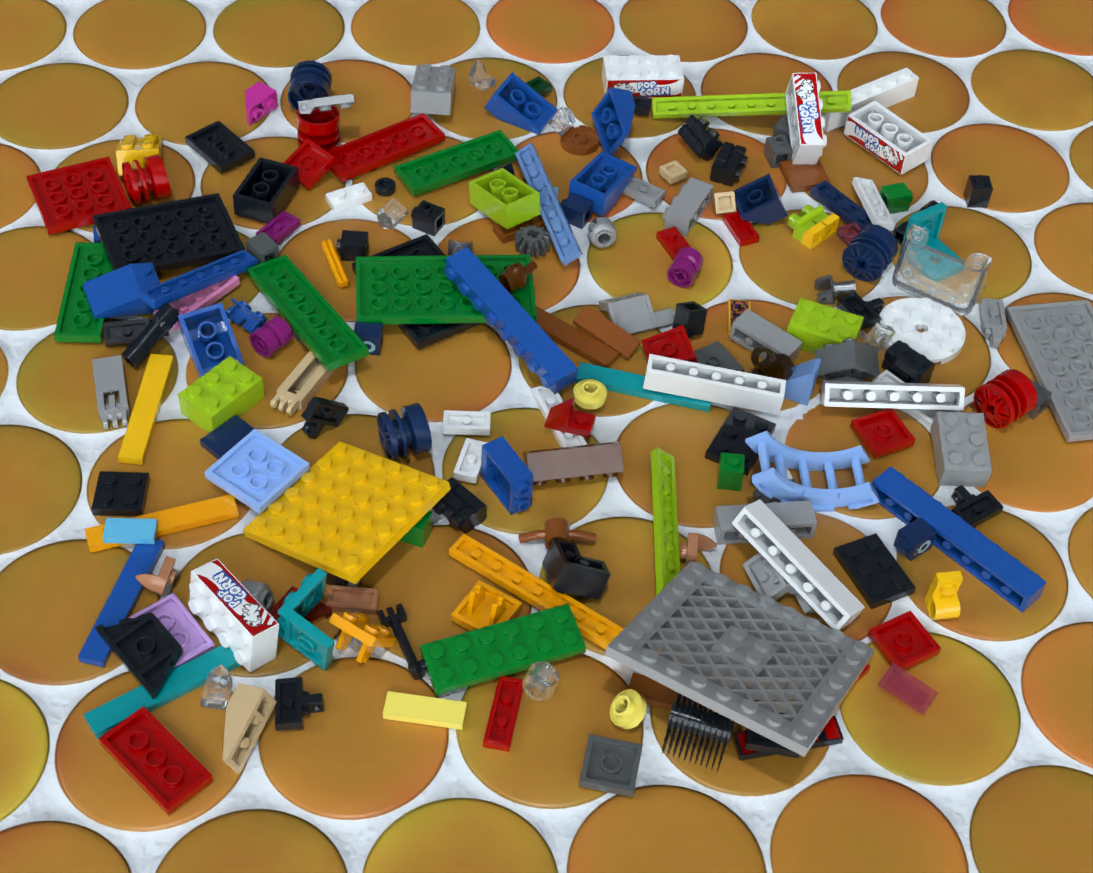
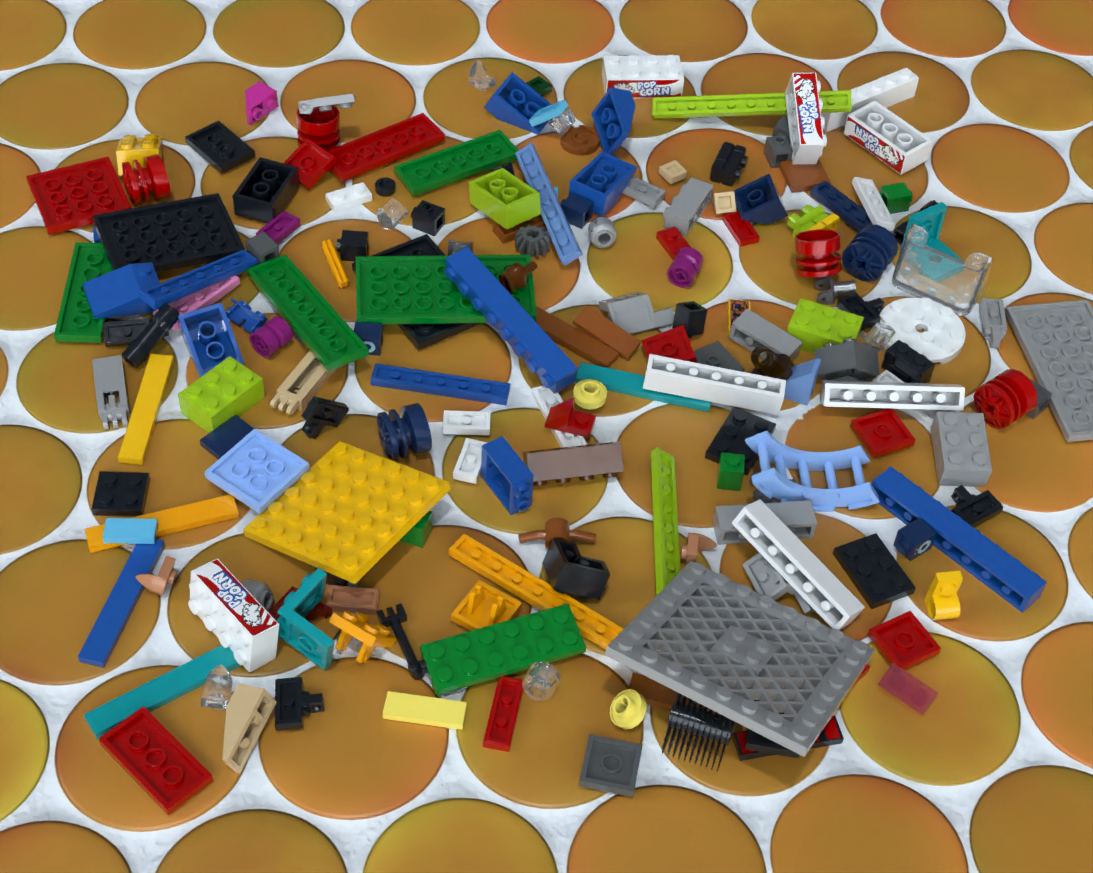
black wing [95,612,184,699] -> none
lavender tile [128,593,215,669] -> none
dark blue wheel [288,60,332,111] -> none
light grey brick [411,64,456,115] -> none
black brick [432,477,487,534] -> none
black plate [633,95,653,117] -> none
black brick [678,115,723,161] -> none
clear pink plate [836,222,861,246] -> none
black brick [964,175,993,208] -> none
none -> blue tile [371,364,511,405]
none -> medium azure tile [529,100,569,127]
none -> red wheel [795,229,842,277]

